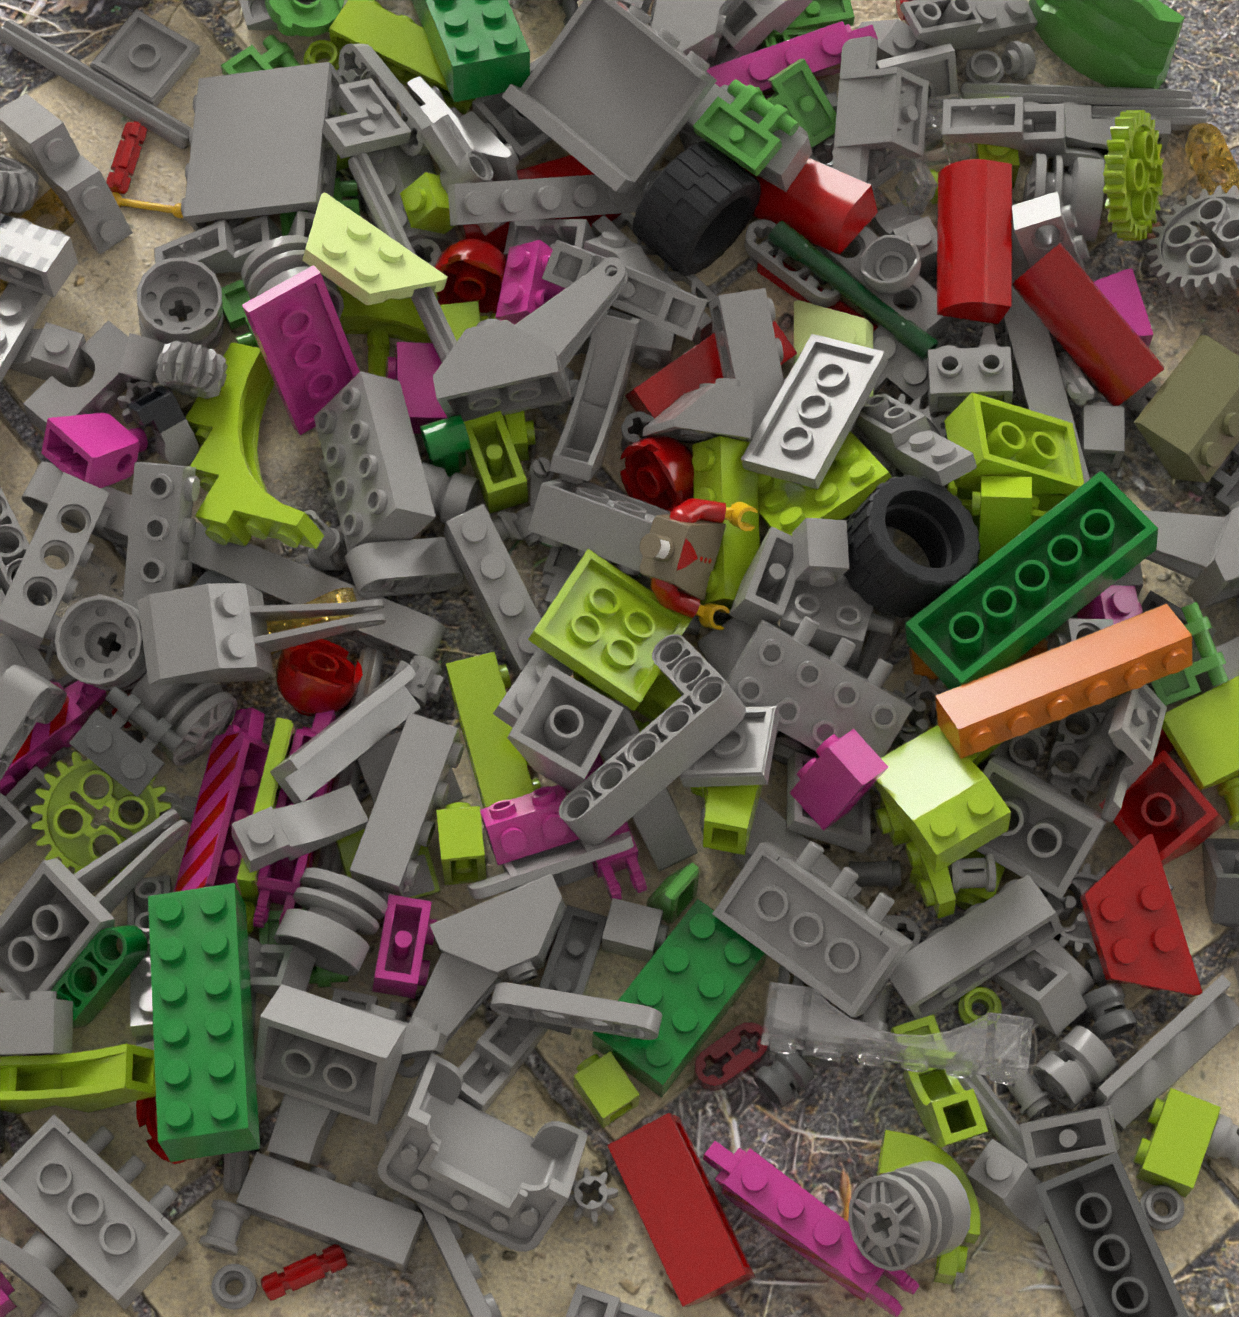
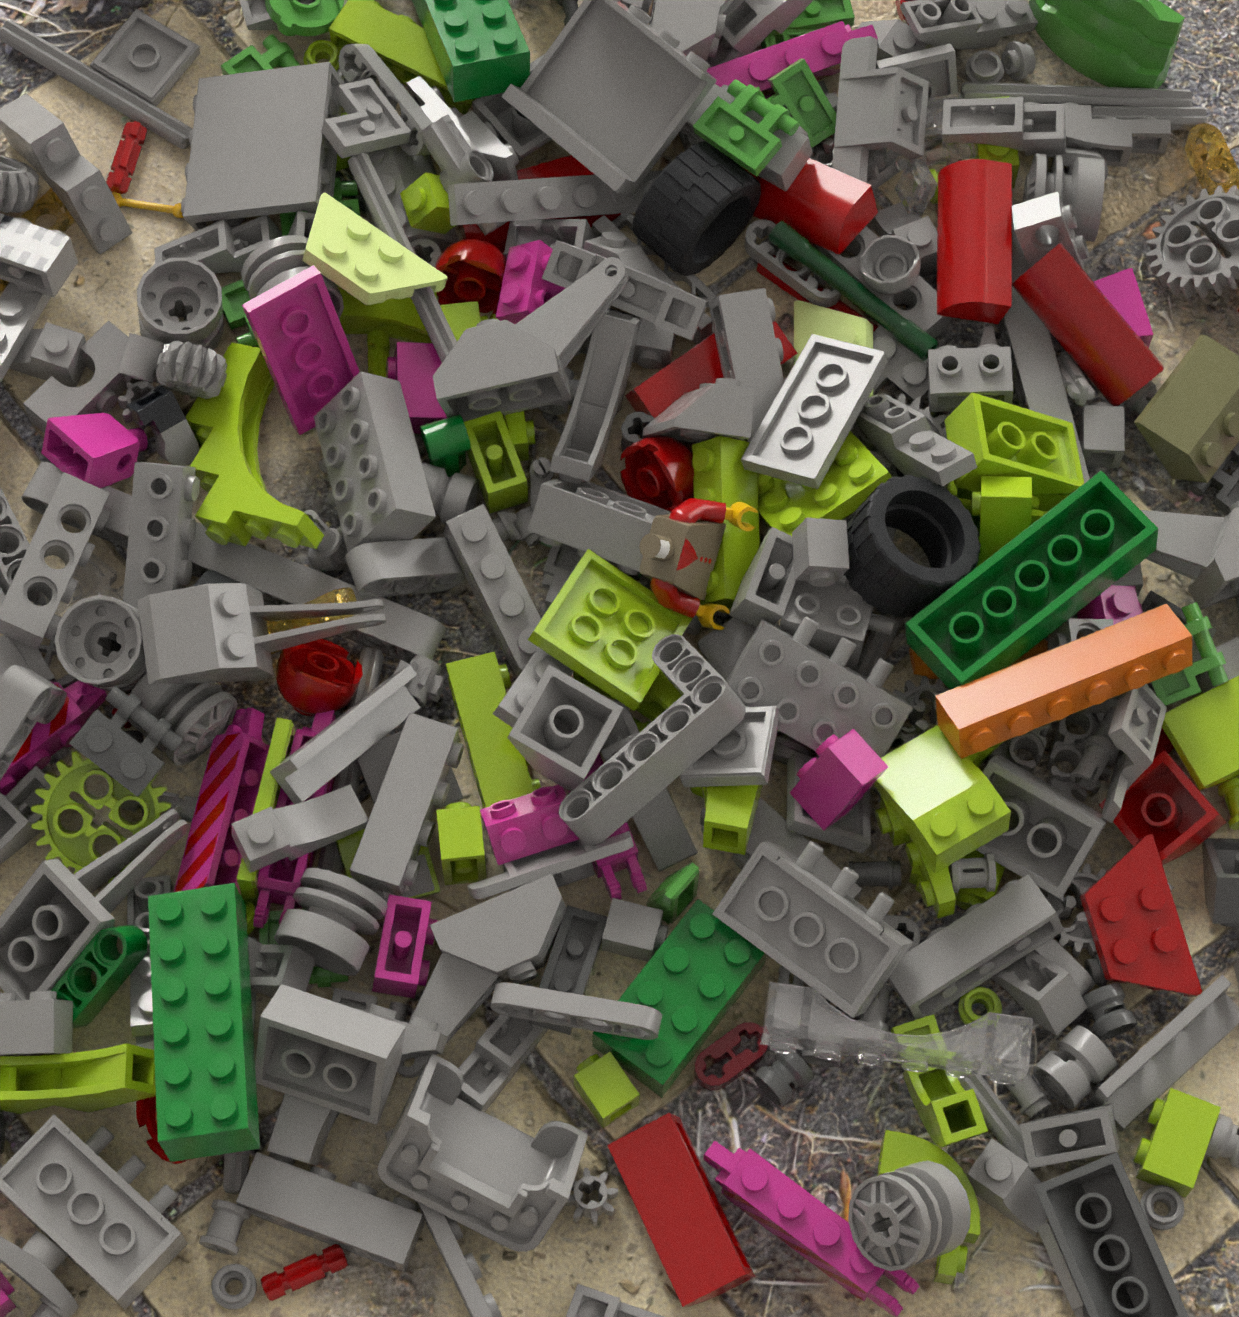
lime gear [1103,110,1164,241] -> none

